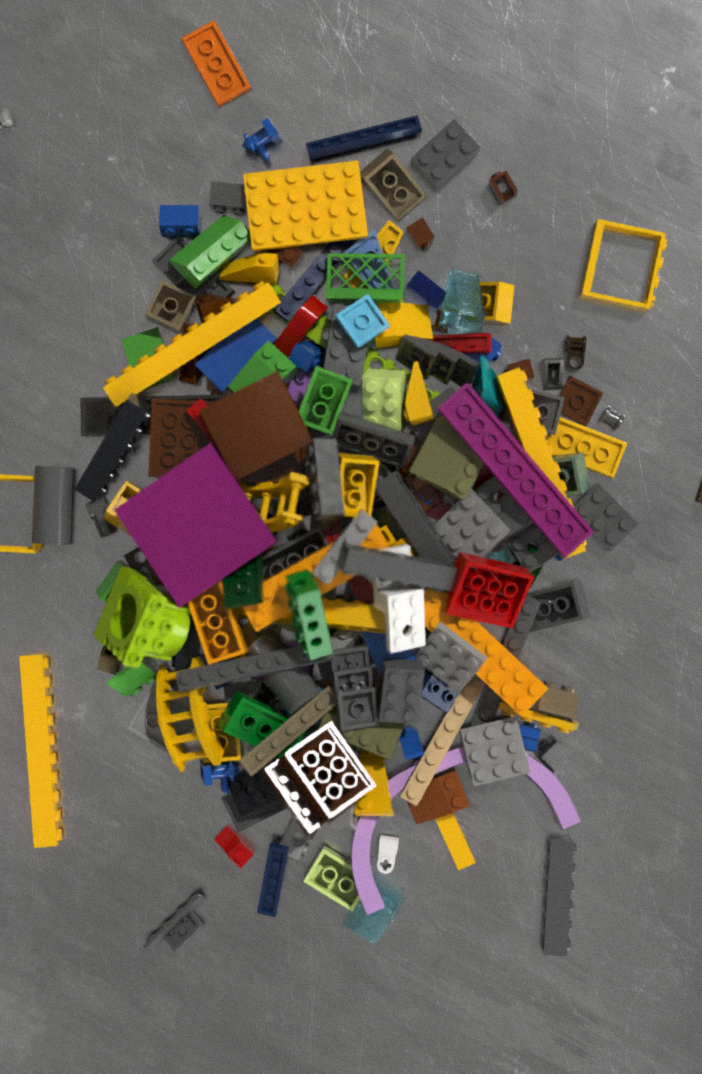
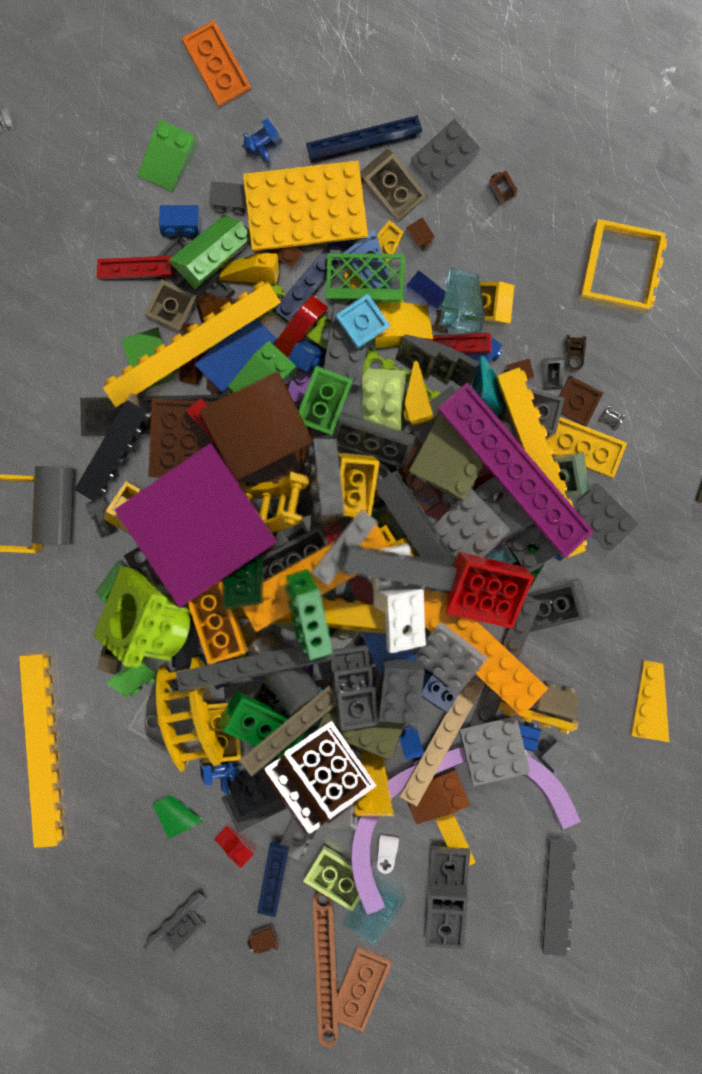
none -> red plate [97,256,173,280]
none -> bright green slope [137,119,197,192]
none -> green slope [152,794,203,839]
none -> reddish brown window [247,926,279,955]
none -> nougat gear [313,892,339,1047]
none -> nougat tile [337,946,392,1032]
none -> dark grey bracket [425,846,470,949]
none -> yellow wing [631,660,669,742]

